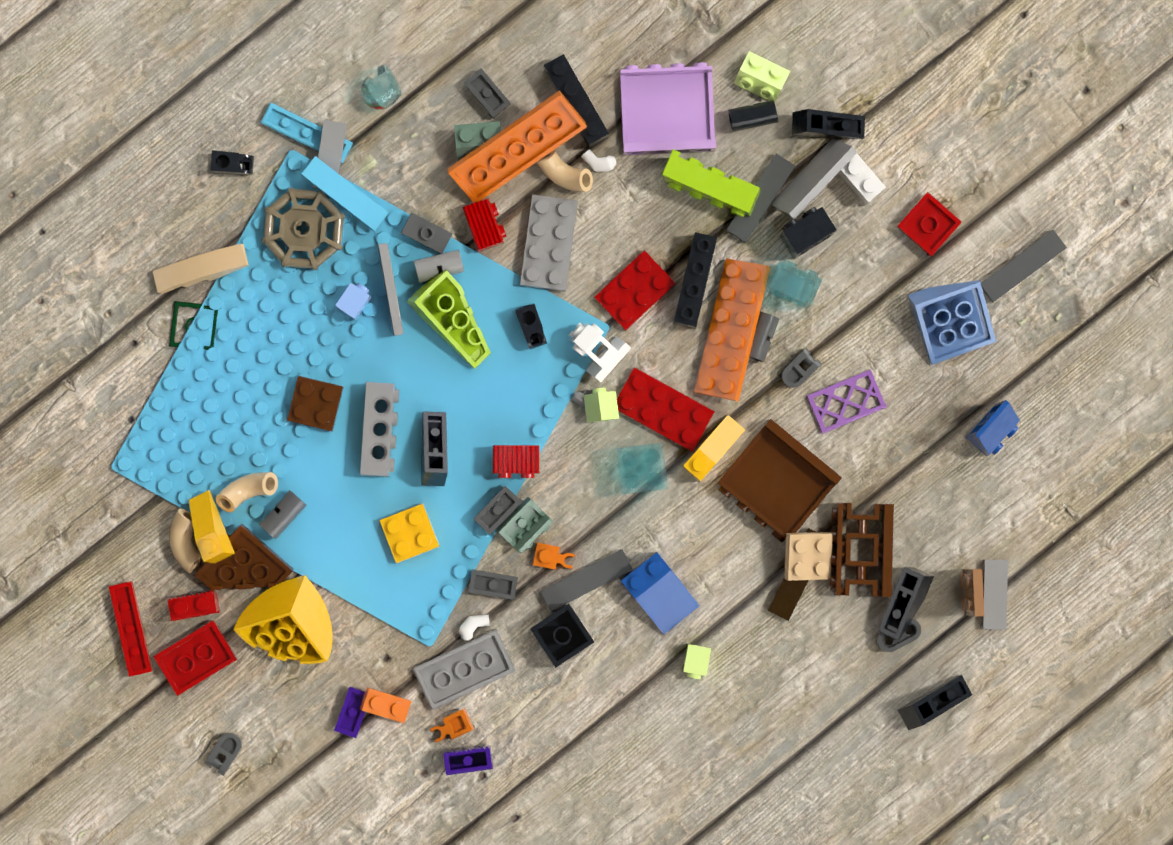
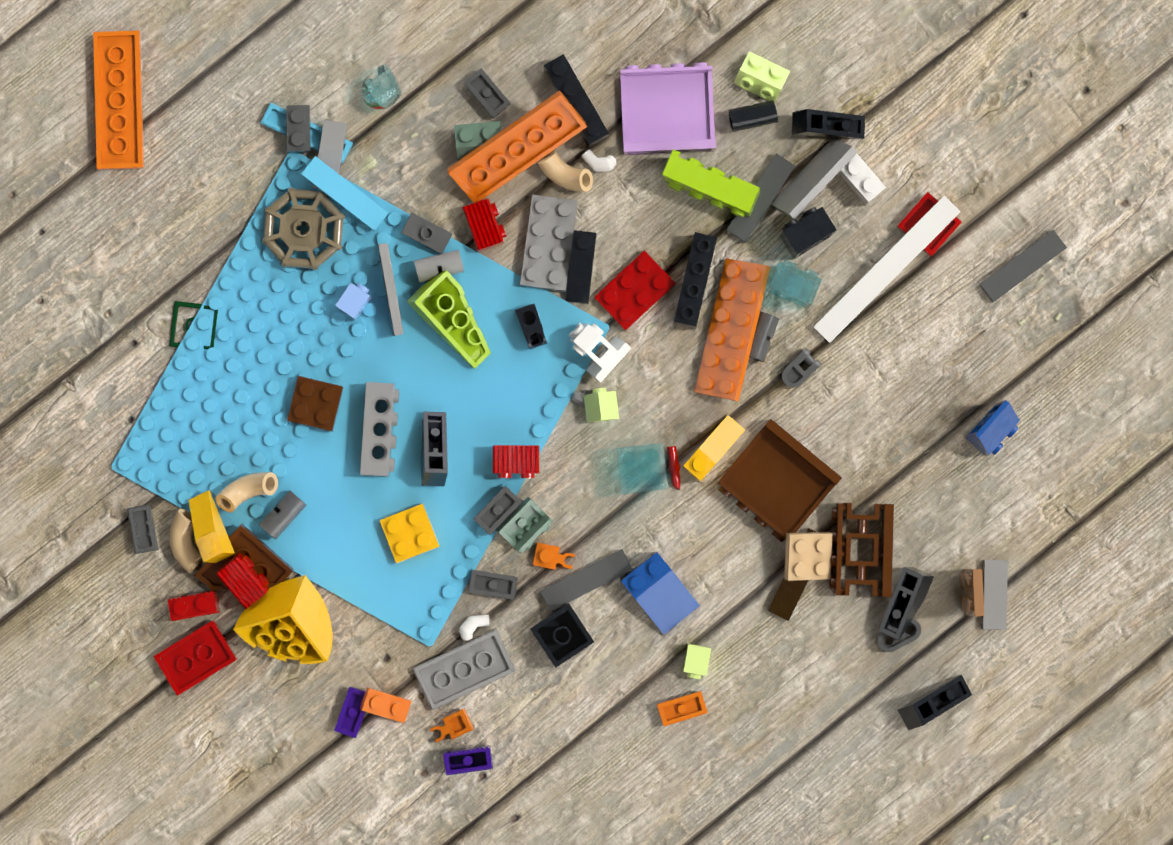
red plate [109,581,153,677] -> none
tan slope [153,244,249,294] -> none
dark grey plate [204,733,242,776] -> none
black leg [210,150,254,175] -> none
red plate [617,367,715,452] -> none
medium lavender window [807,369,887,434] -> none
medium blue slope [908,280,996,365] -> none
none -> orange plate [93,30,144,170]
none -> dark grey plate [127,505,159,554]
none -> red brick [216,553,269,609]
none -> dark grey plate [286,105,311,153]
none -> black slope [566,230,597,304]
none -> orange plate [657,691,708,727]
none -> red piece [667,446,680,490]
none -> white tile [814,196,961,343]

